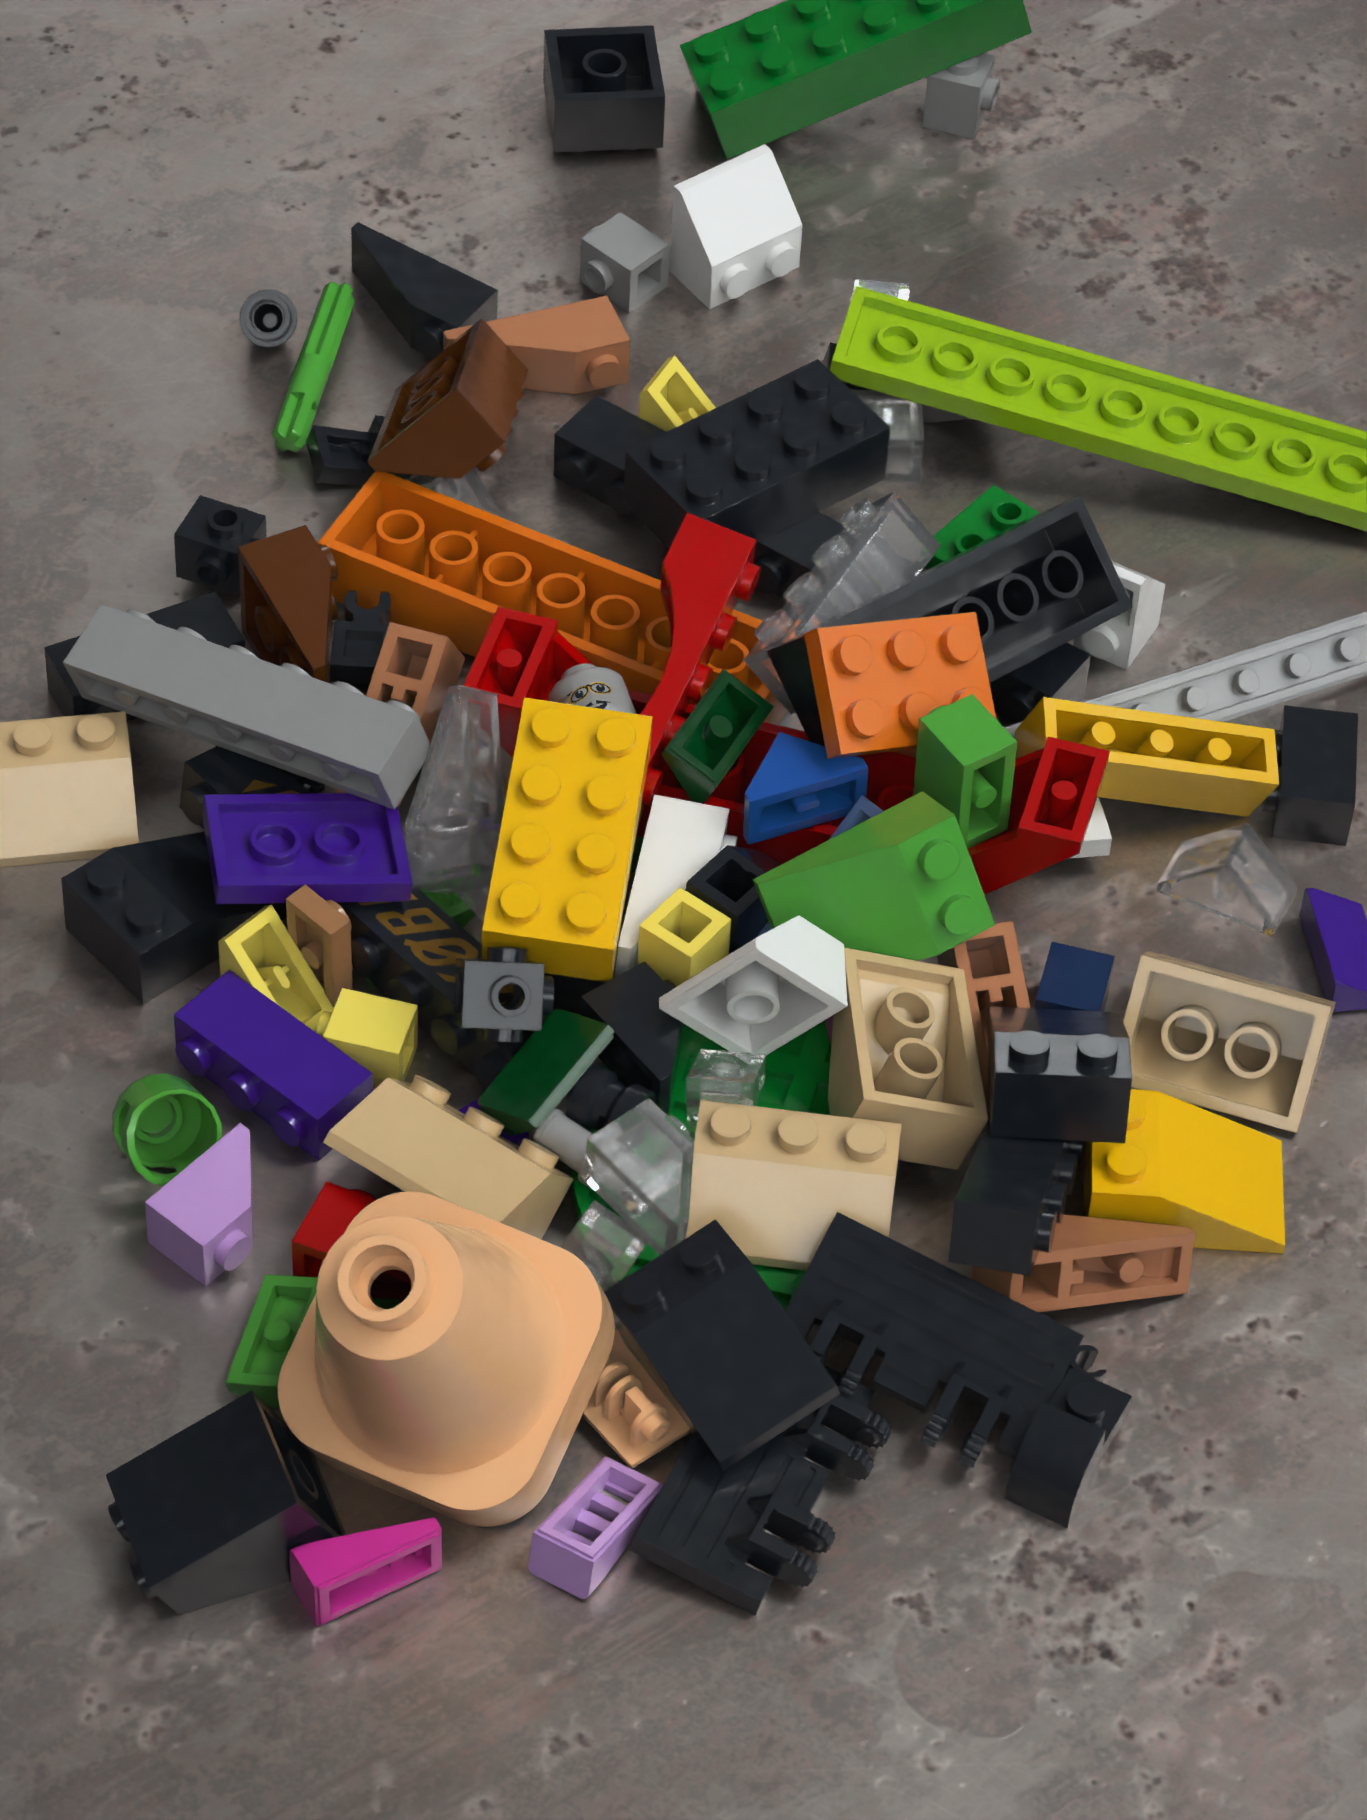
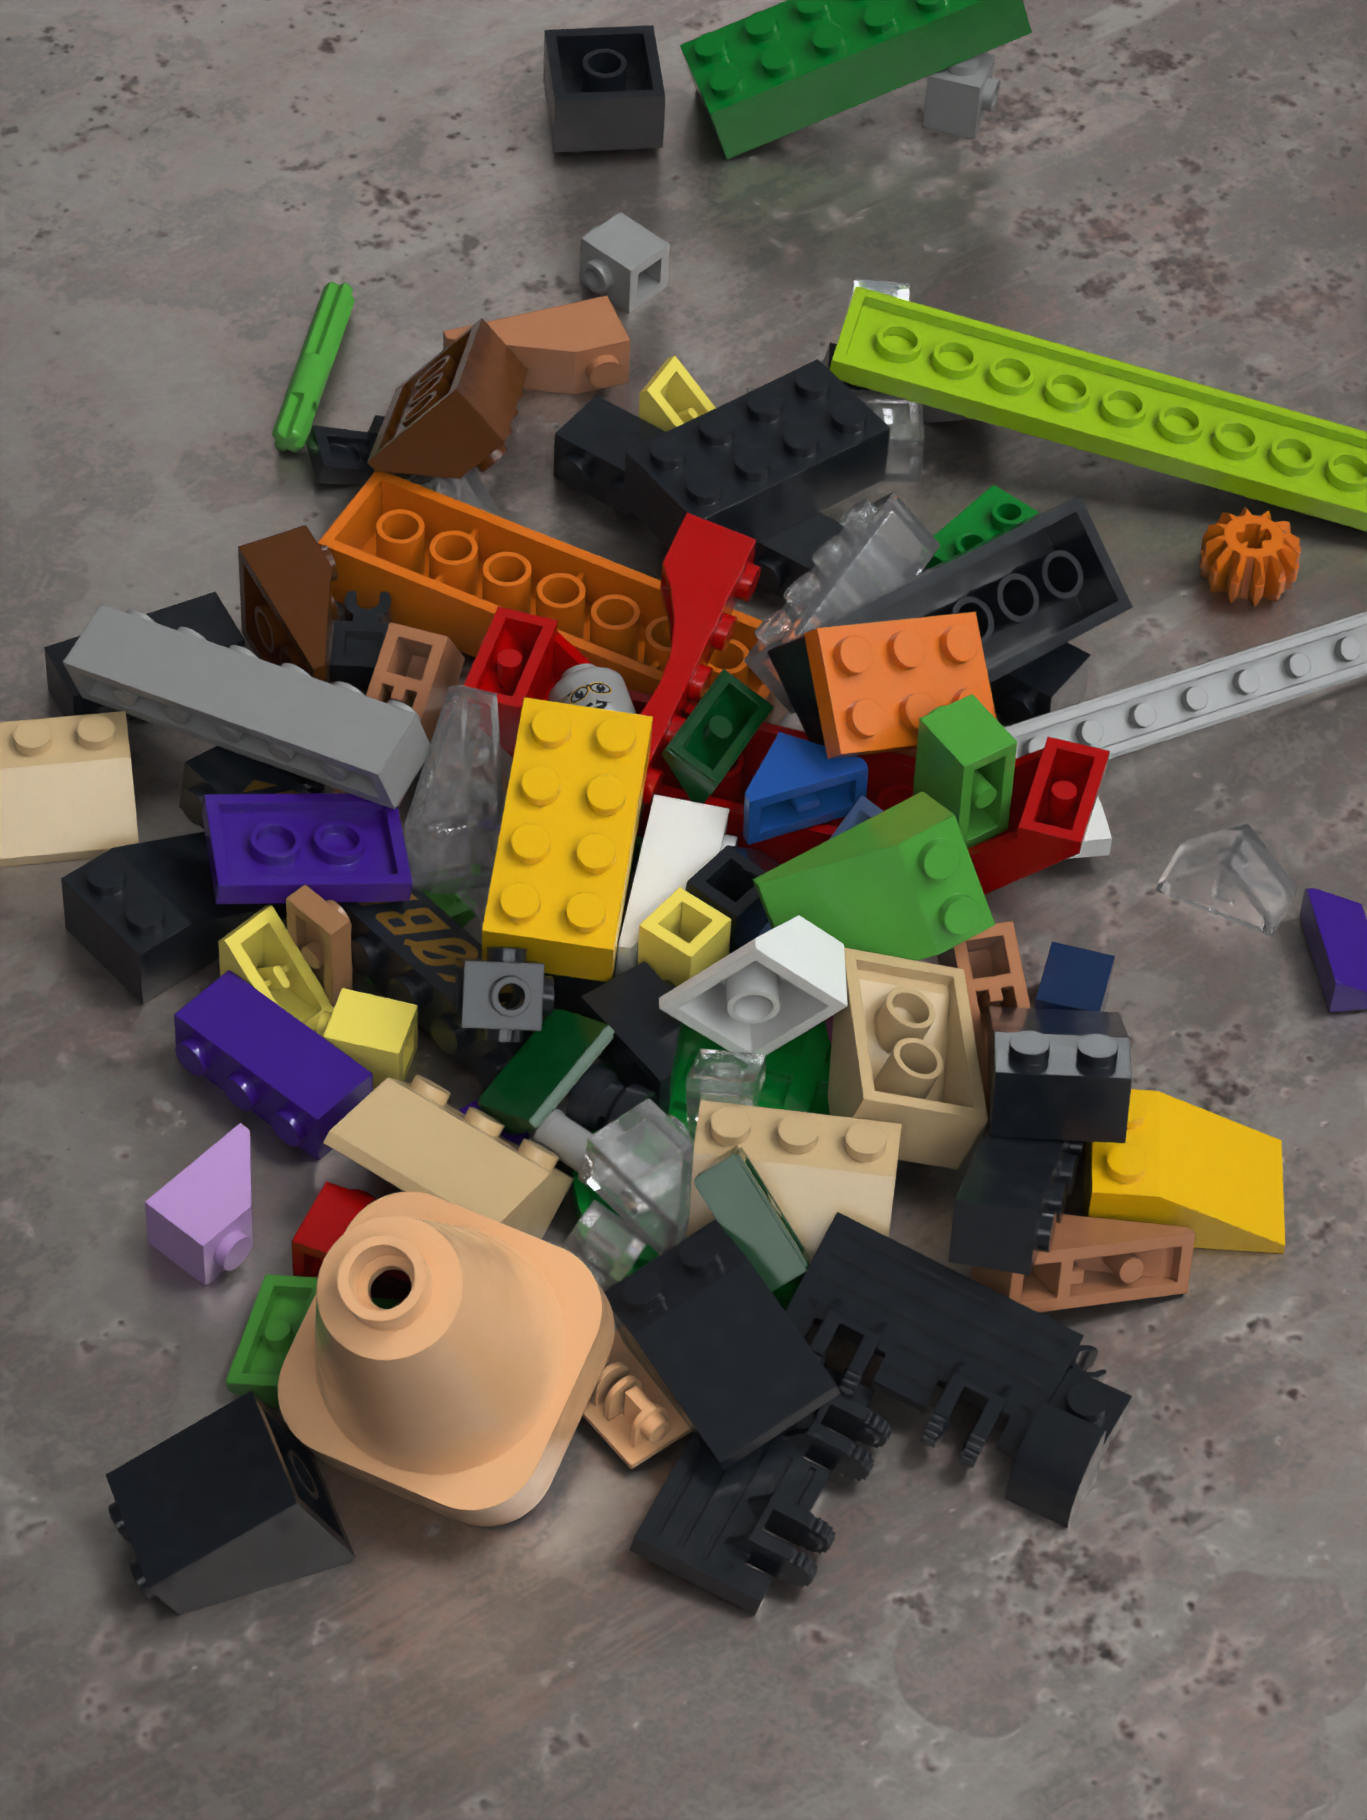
bright green helmet [112,1073,222,1186] -> none
black brick [174,495,267,597] -> none
black plate [239,289,297,348] -> none
dark pink slope [289,1517,442,1626] -> none
black slope [351,222,498,358] -> none
lavender slope [528,1456,663,1599] -> none
white slope [669,144,803,309] -> none
yellow brick [1015,697,1279,817] -> none
white slope [1073,561,1165,670] -> none
tan slope [1123,951,1336,1133] -> none
black brick [1262,705,1358,846] -> none
none -> slope [694,1146,810,1292]
none -> orange gear [1199,507,1301,607]

